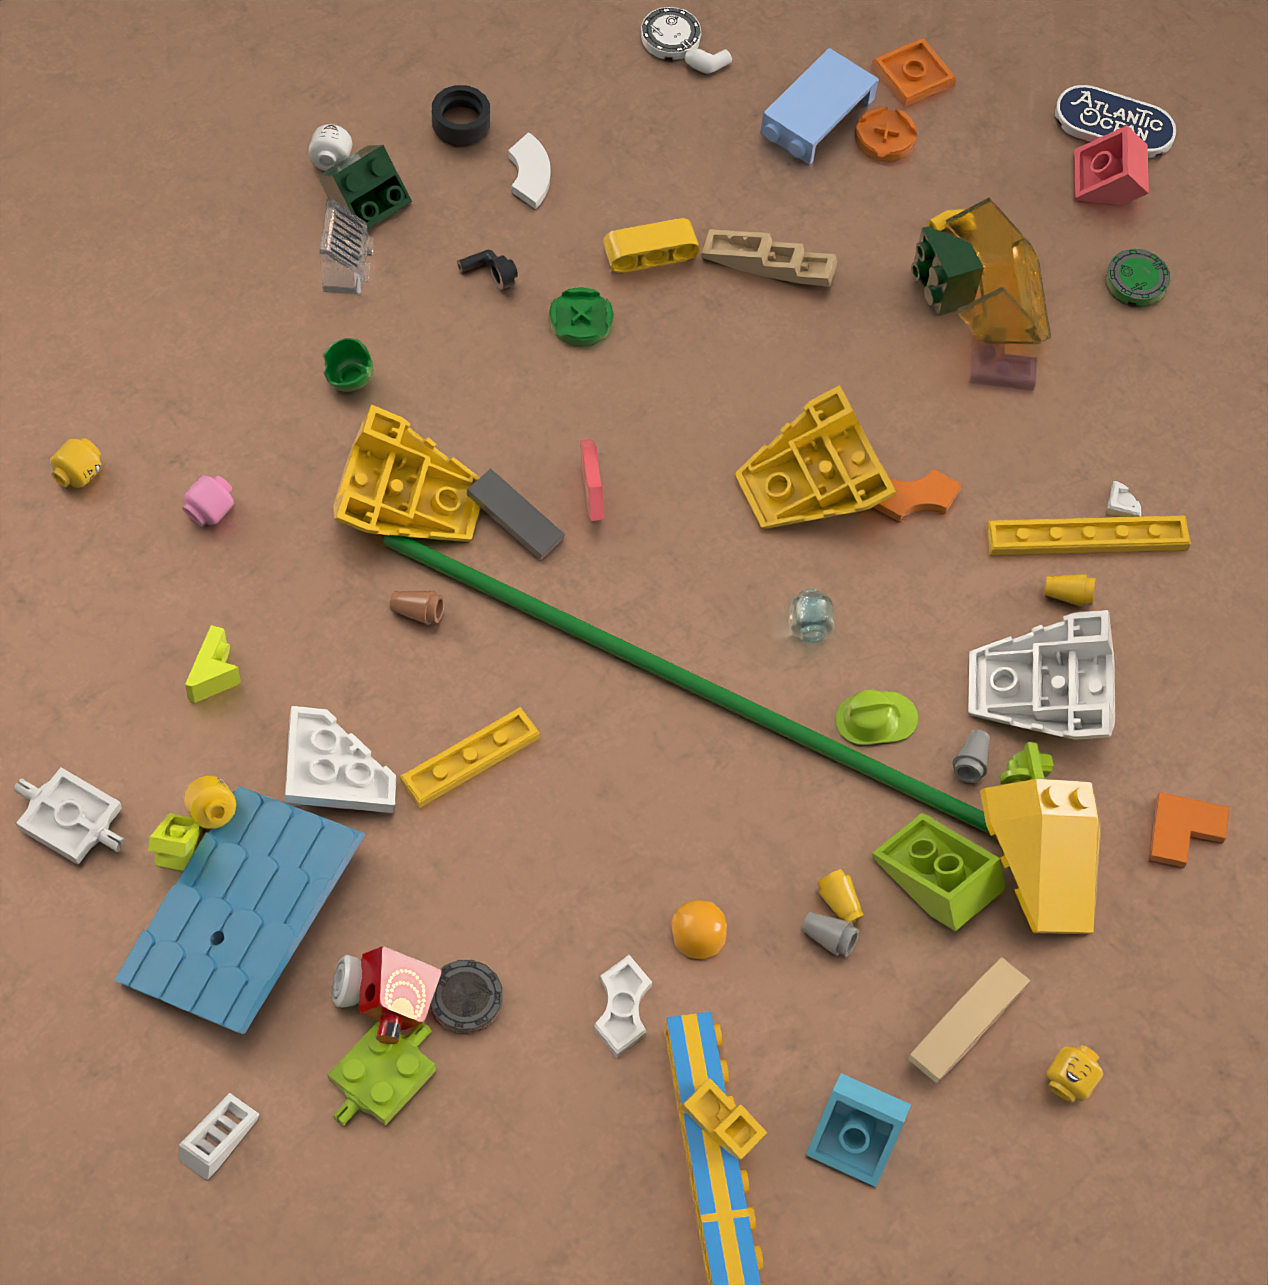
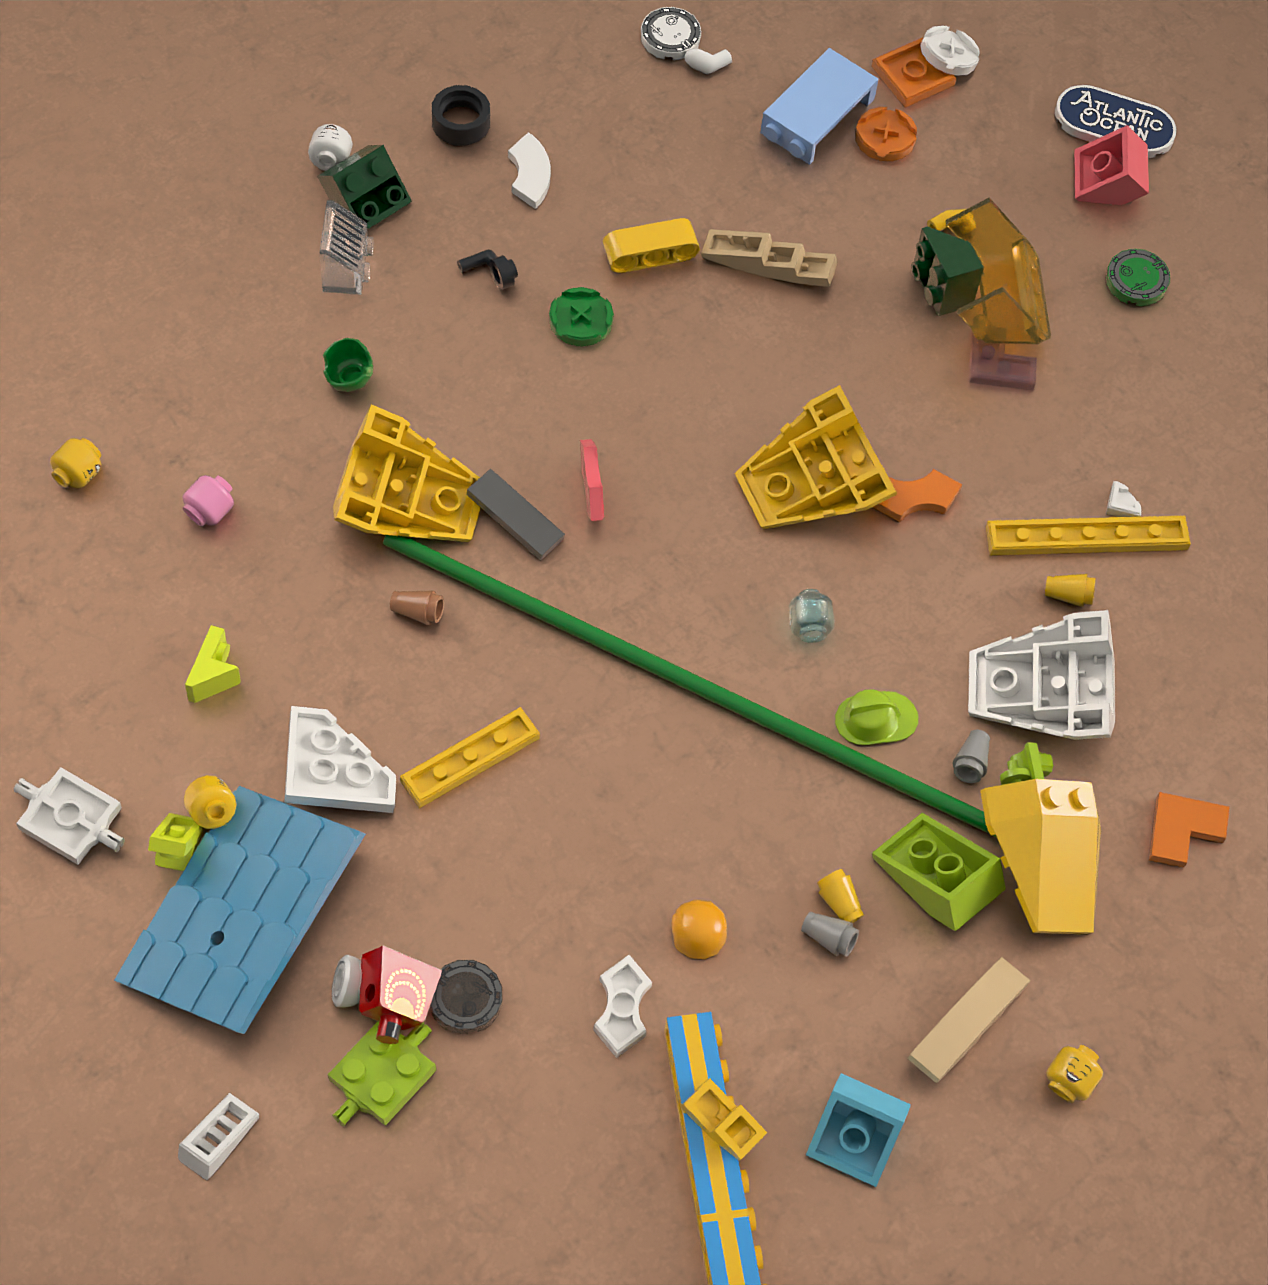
none -> white tile [920,26,980,76]

